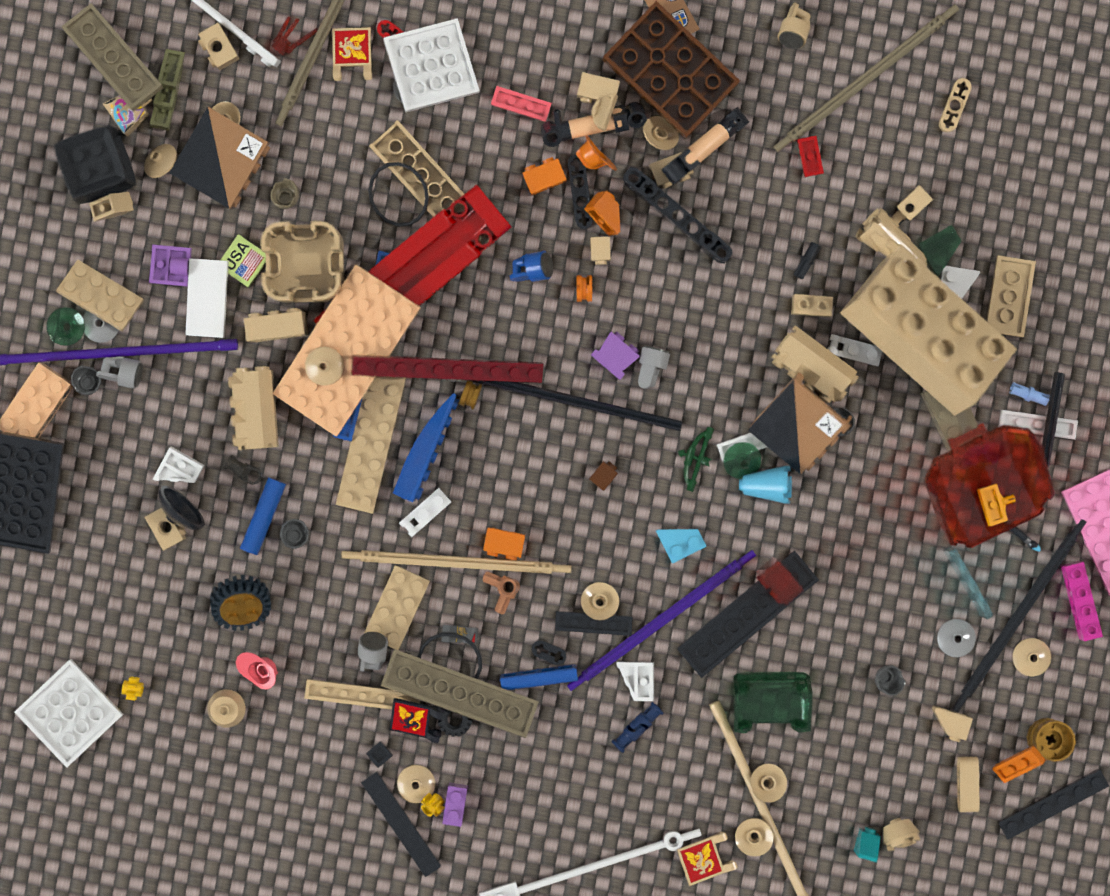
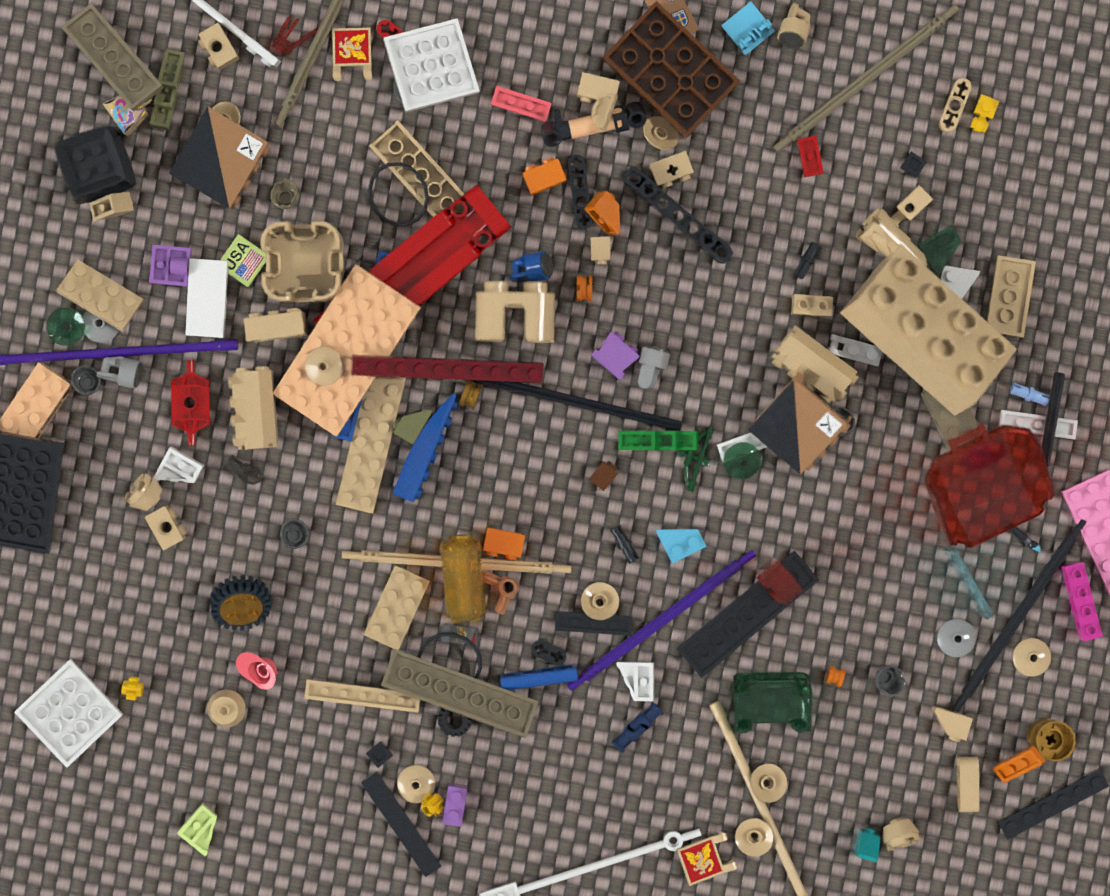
tan dish [144,144,177,178] -> none
black dish [158,485,205,530] -> none
blue brick [240,477,287,555] -> none
light grey piece [358,632,388,672] -> none
flag [390,698,445,743] -> none
white plate [399,488,451,538] -> none
orange piece [576,135,617,171] -> none
piece [661,107,749,185] -> none
medium azure cone [739,465,792,504] -> none
light orange plate [977,484,1016,526] -> none
none -> tan cone [124,473,162,511]
none -> red plate [171,360,211,445]
none -> yellowish green wing [177,803,217,856]
none -> olive slope [392,410,434,445]
none -> clear yellow brick [440,534,486,623]
none -> tan piece [475,282,555,343]
none -> black pin [610,525,640,564]
none -> green slope [618,431,699,450]
none -> medium azure hinge [721,2,775,55]
none -> orange wheel [825,665,846,688]
none -> black tile [900,151,927,179]
none -> yellow plate [970,94,1000,133]

